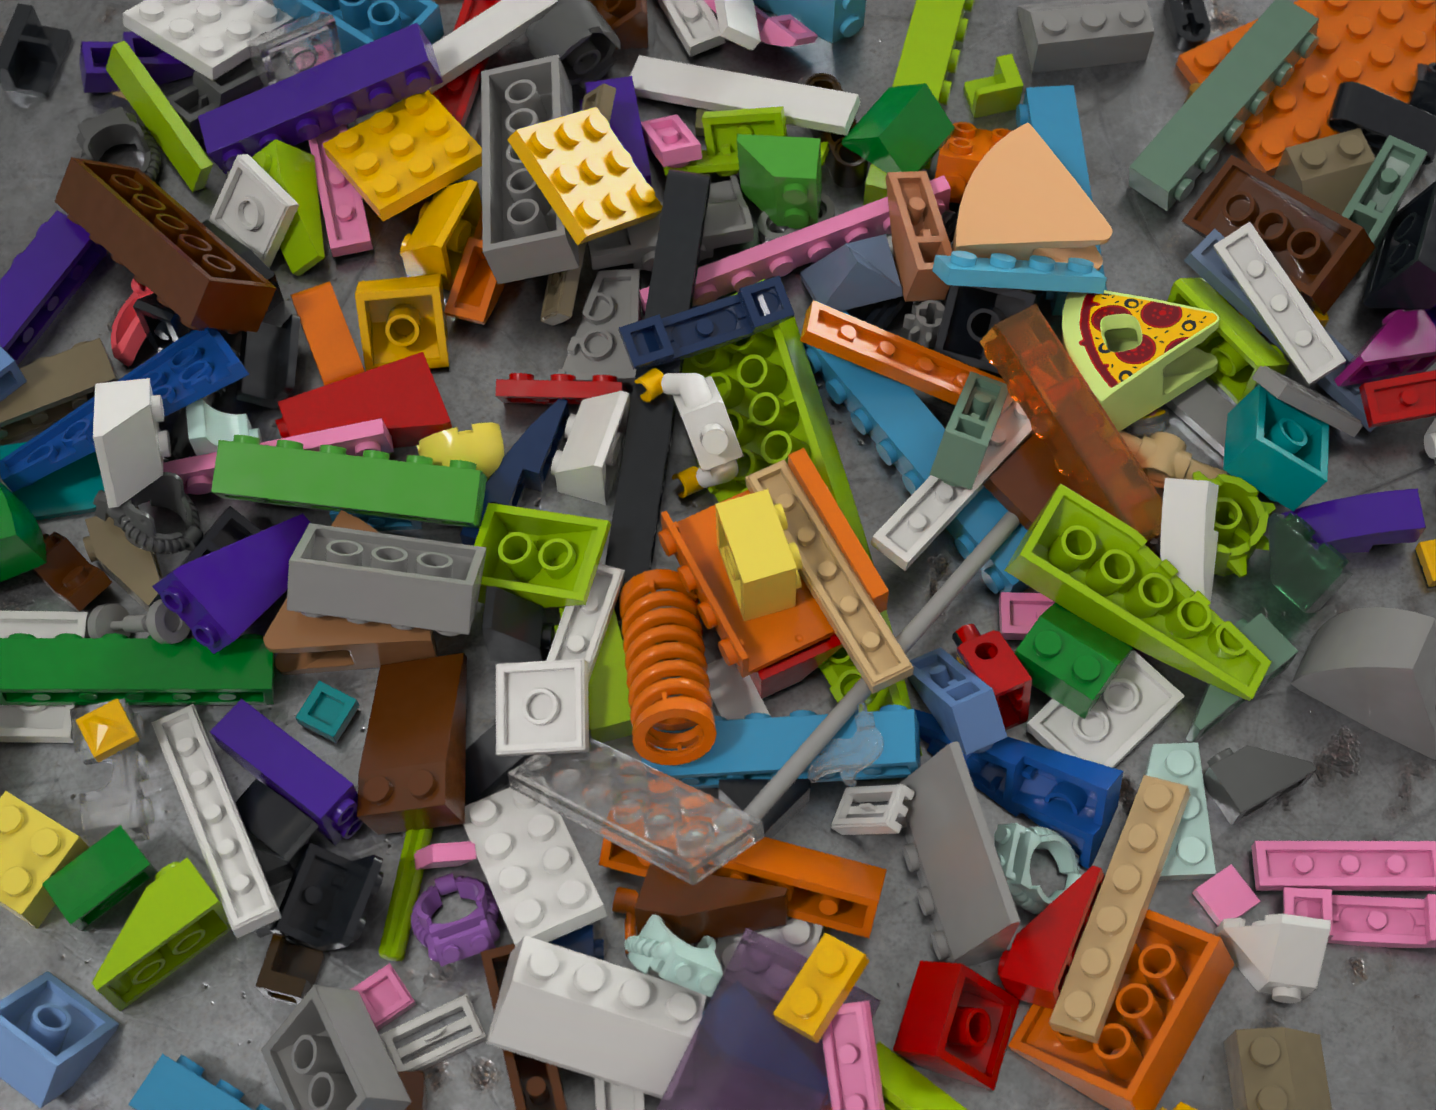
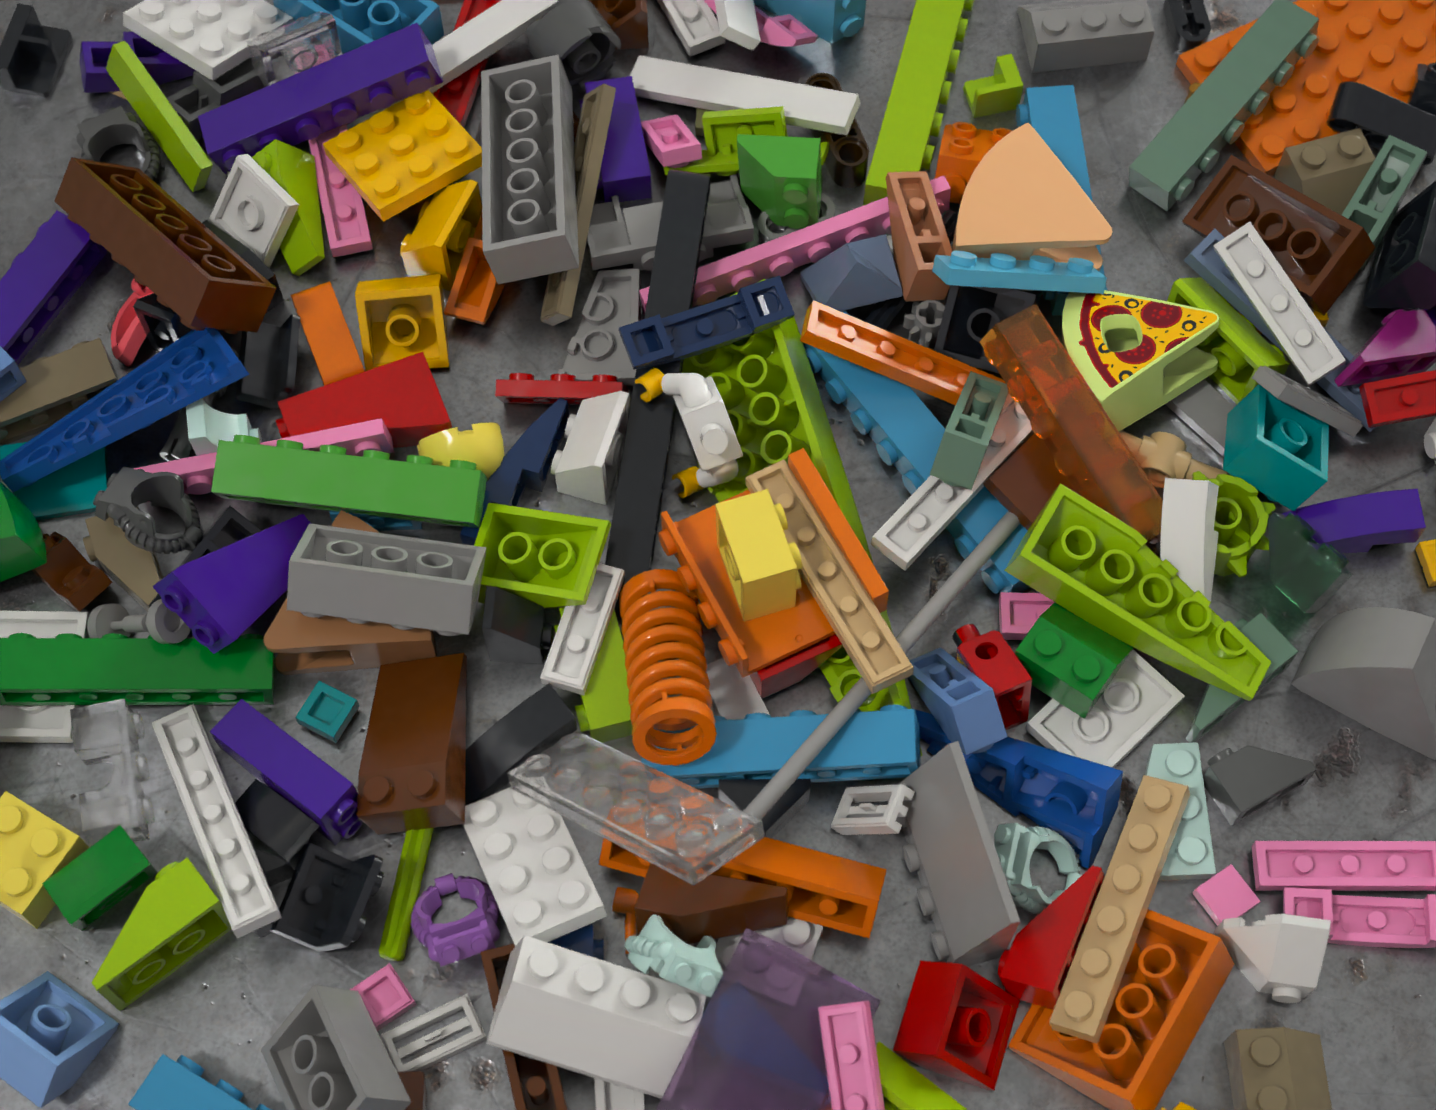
yellow tile [76,698,140,762] -> none
white slope [93,378,171,508] -> none
dark brown panel [255,932,325,1005] -> none
bright pink tile [414,841,477,870] -> none
white tile [496,658,589,757] -> none
yellow plate [507,107,662,245] -> none
yellow plate [773,933,870,1043] -> none
clear piece [808,702,884,787] -> none
green slope [842,83,955,173] -> none
clear tile [1127,409,1170,436] -> none

